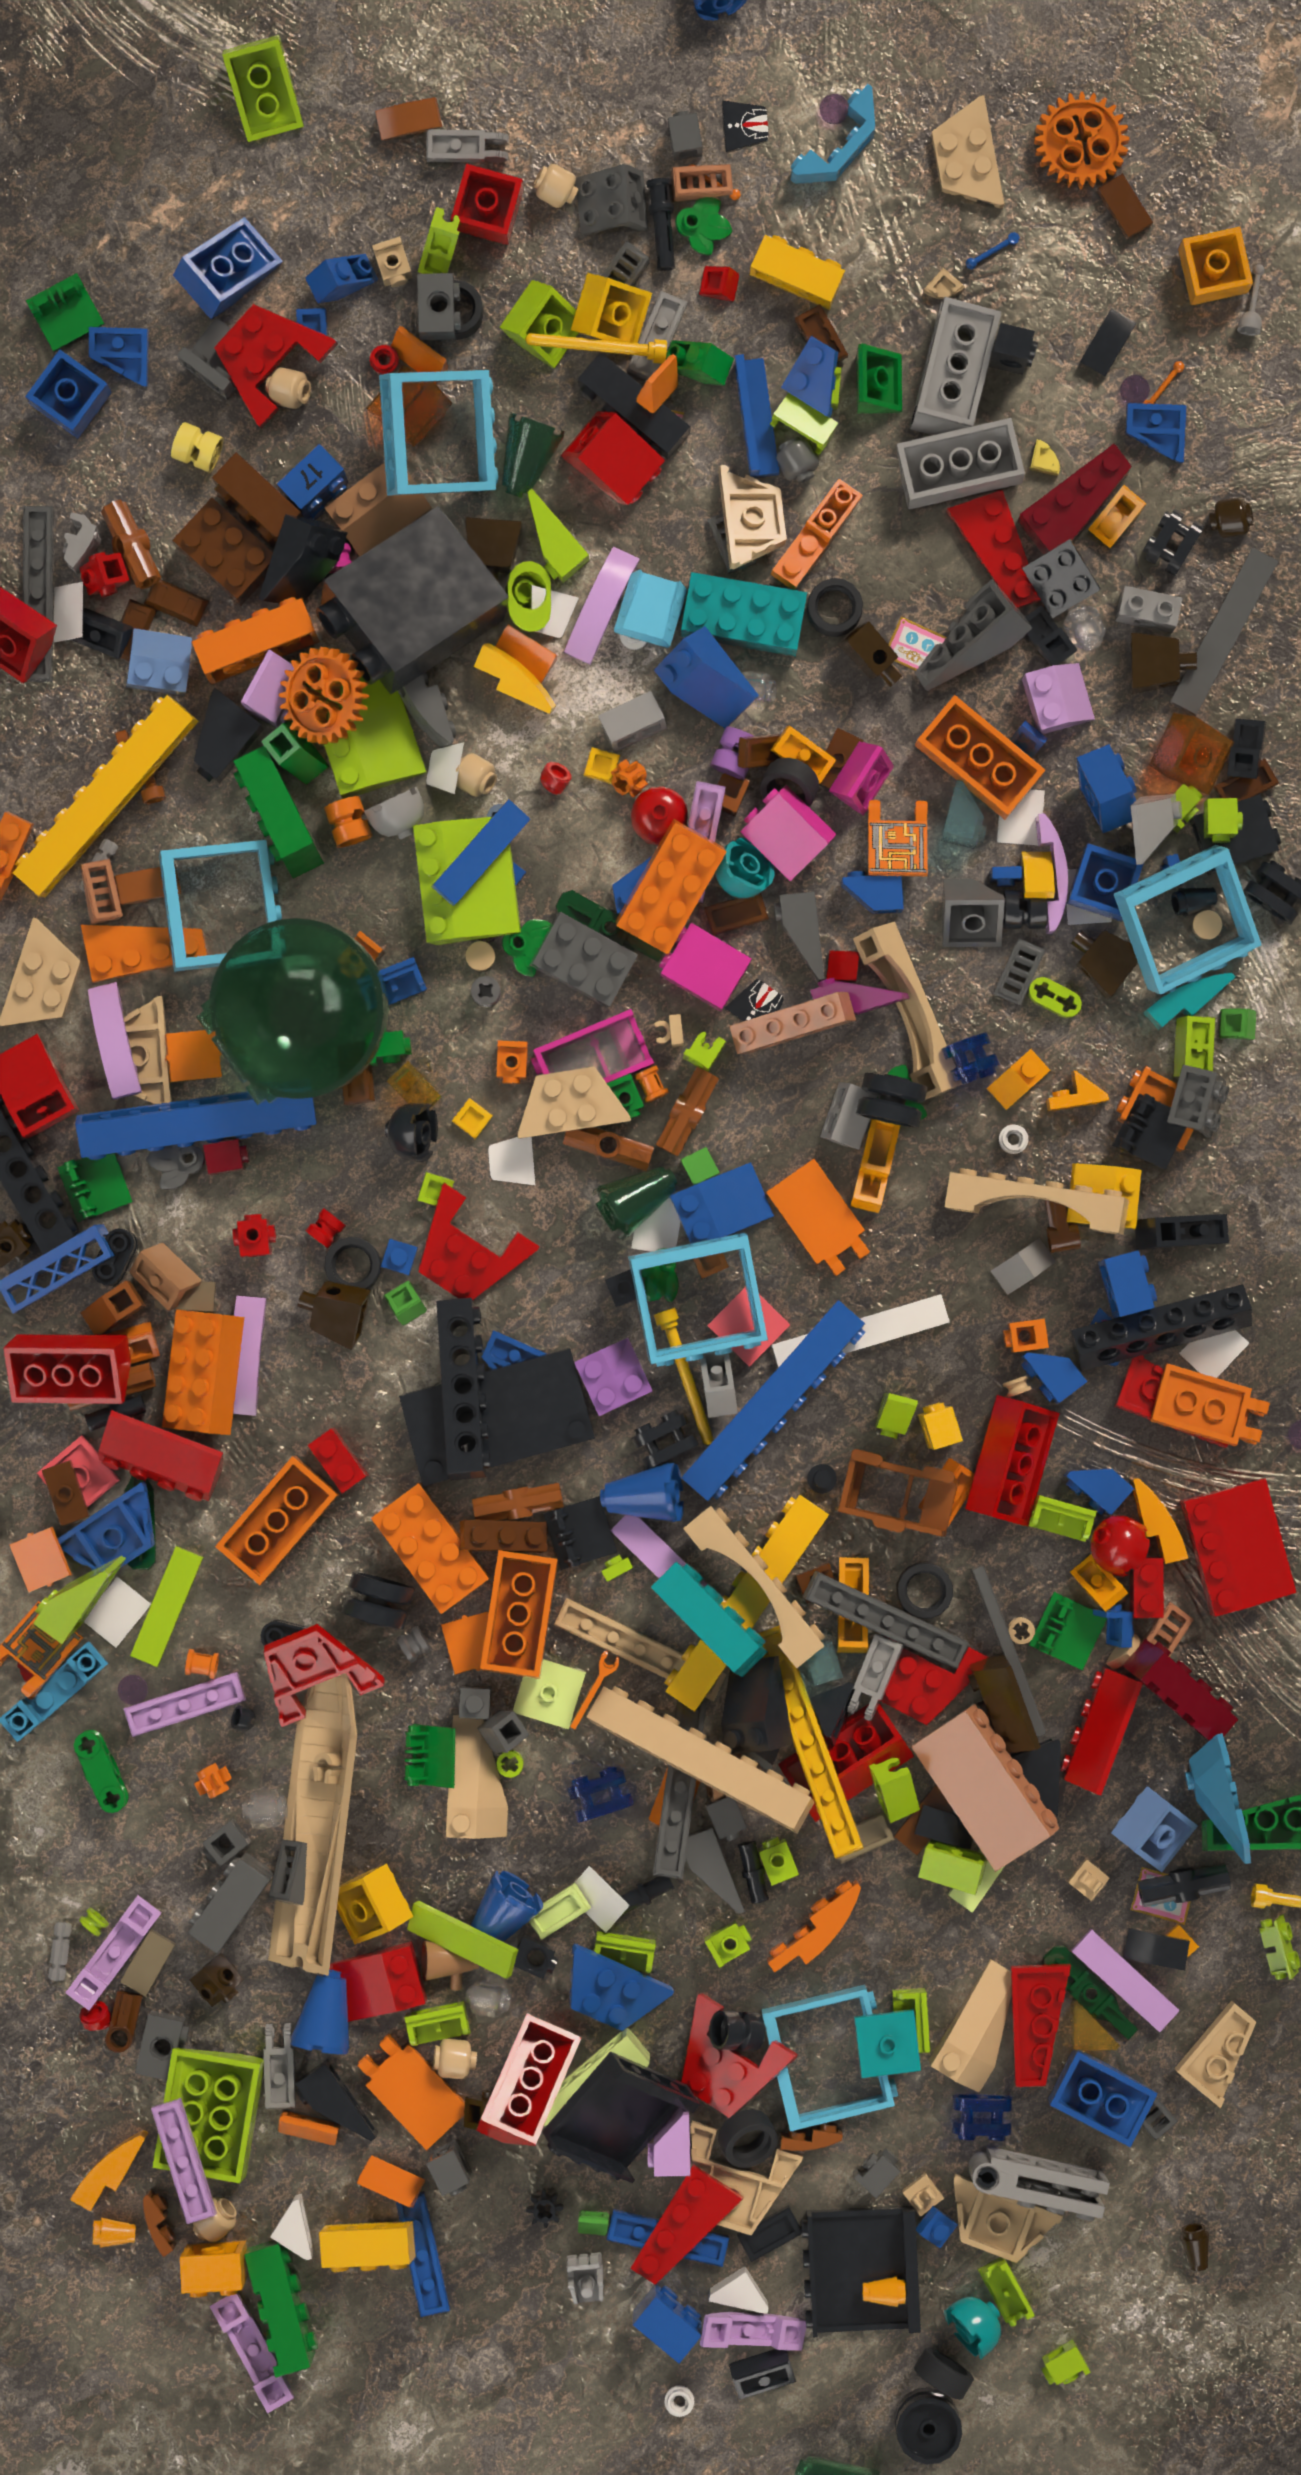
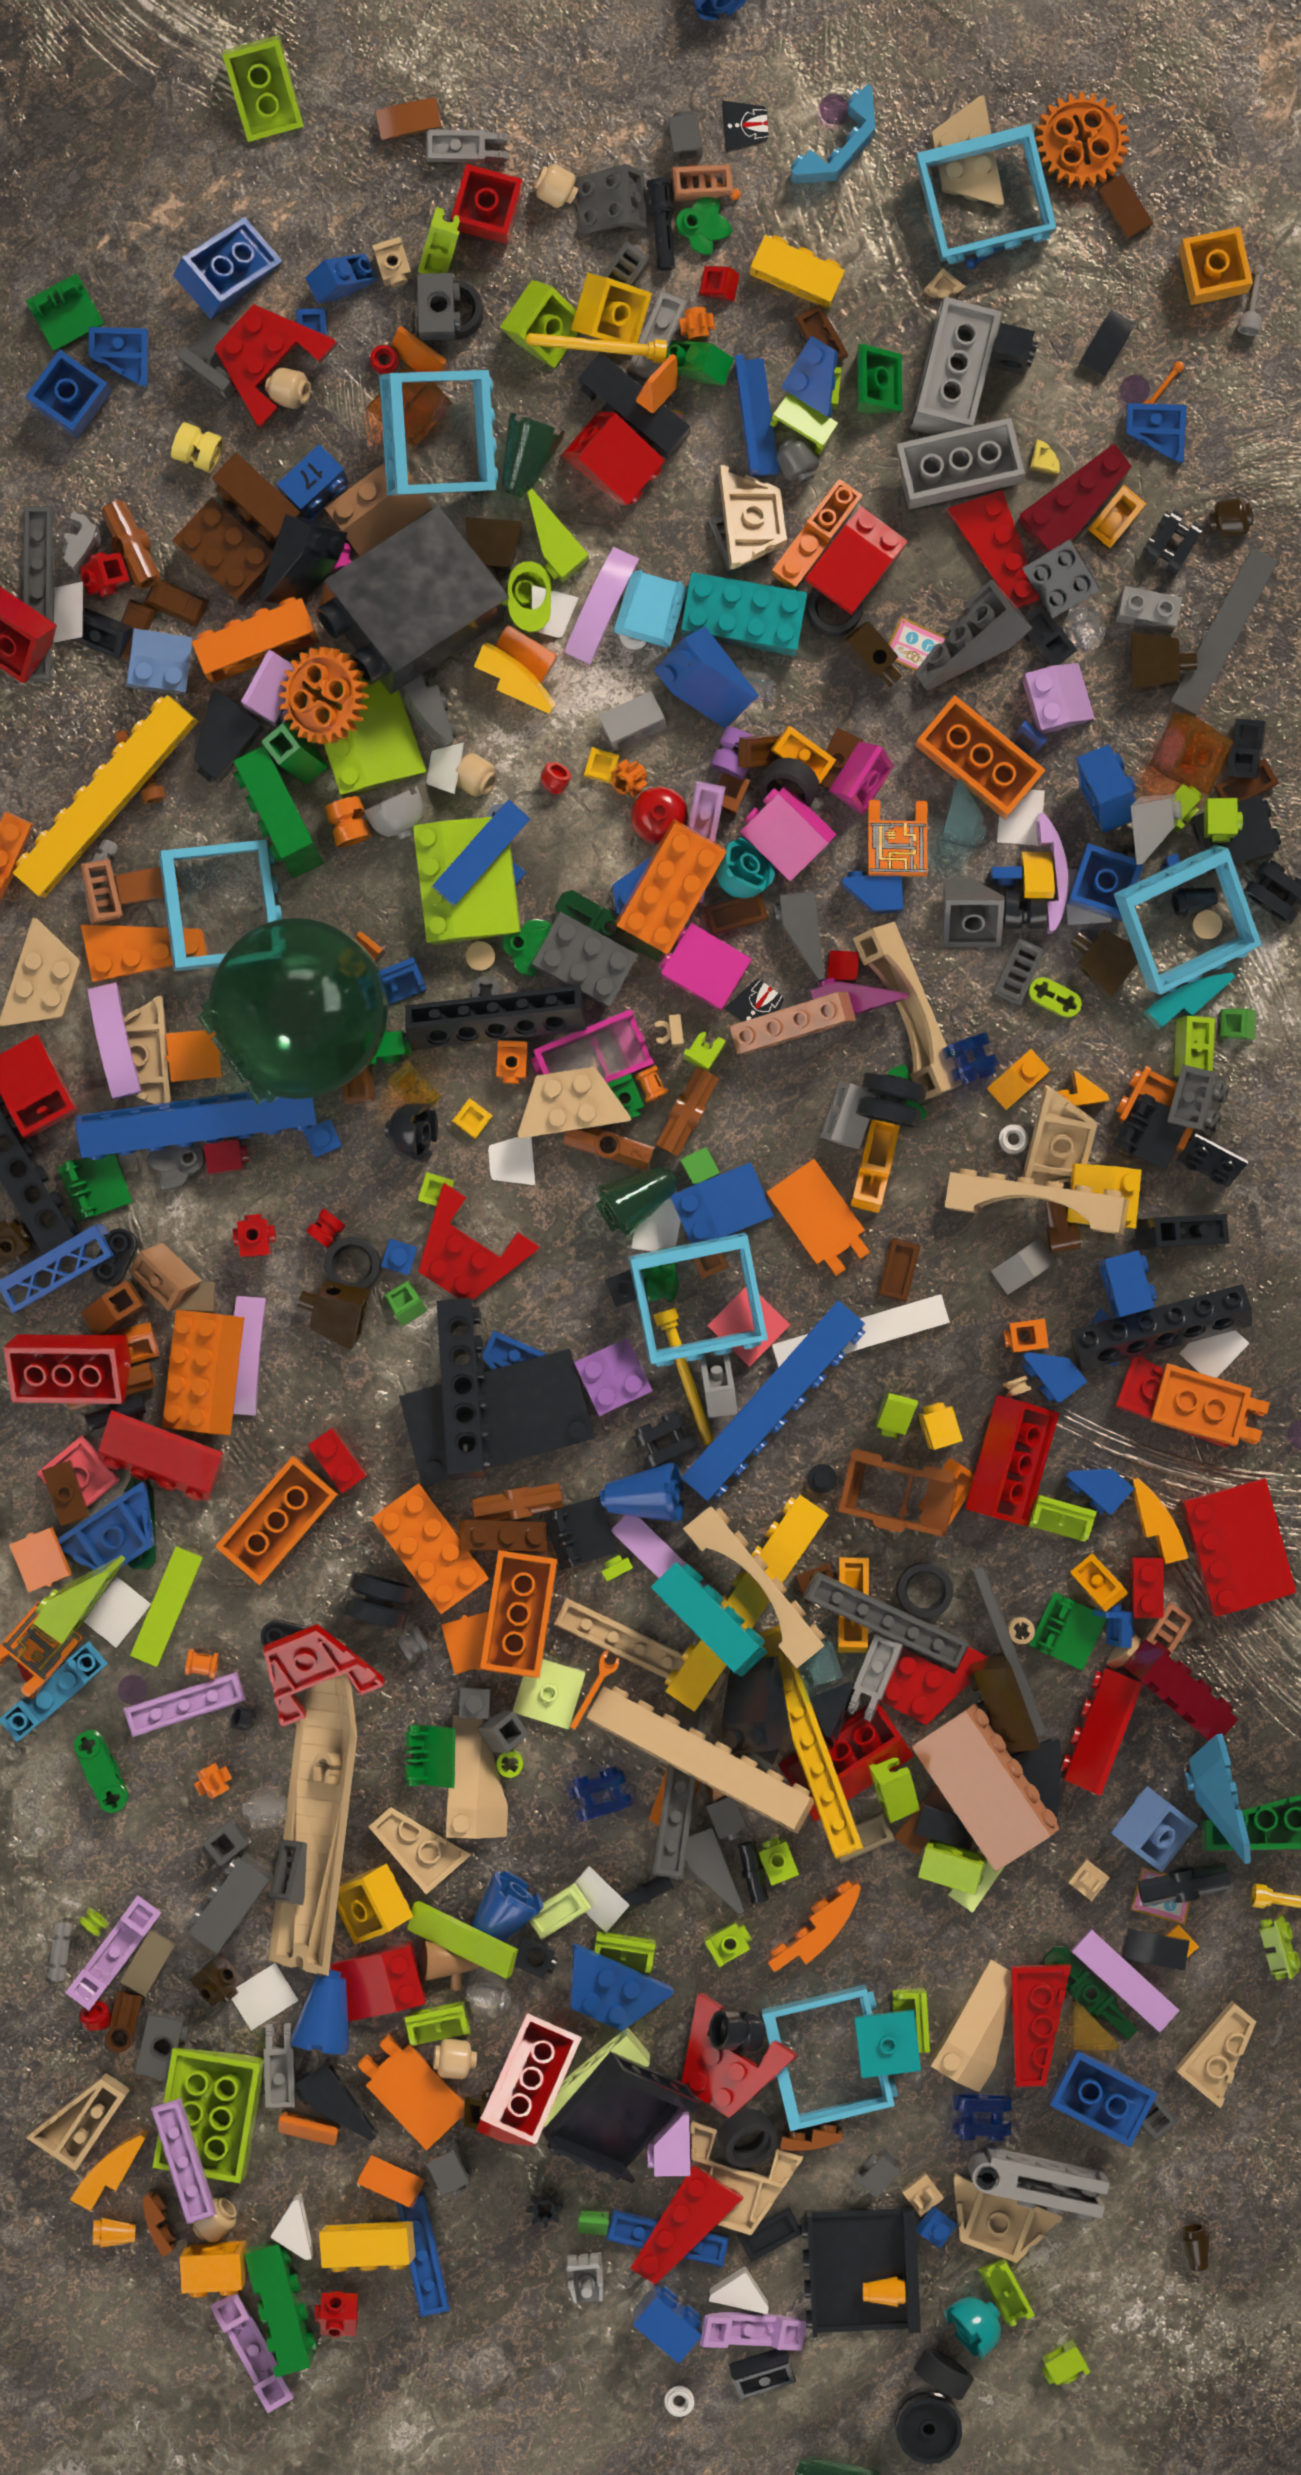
red cylinder [1090,1515,1150,1577] -> none
none -> tan wedge [26,2073,130,2171]
none -> white sticker [232,1963,299,2031]
none -> blue plate [303,1119,343,1158]
none -> red brick [314,2291,359,2338]
none -> tan wing [368,1807,471,1895]
none -> black brick [405,985,587,1050]
none -> orange gear [679,307,715,342]
none -> red slope [805,506,908,615]
none -> reddish brown tile [877,1238,921,1302]
none -> medium azure window [915,124,1057,265]
none -> tan wing [1022,1085,1097,1186]
none -> black hinge [1177,1134,1249,1187]

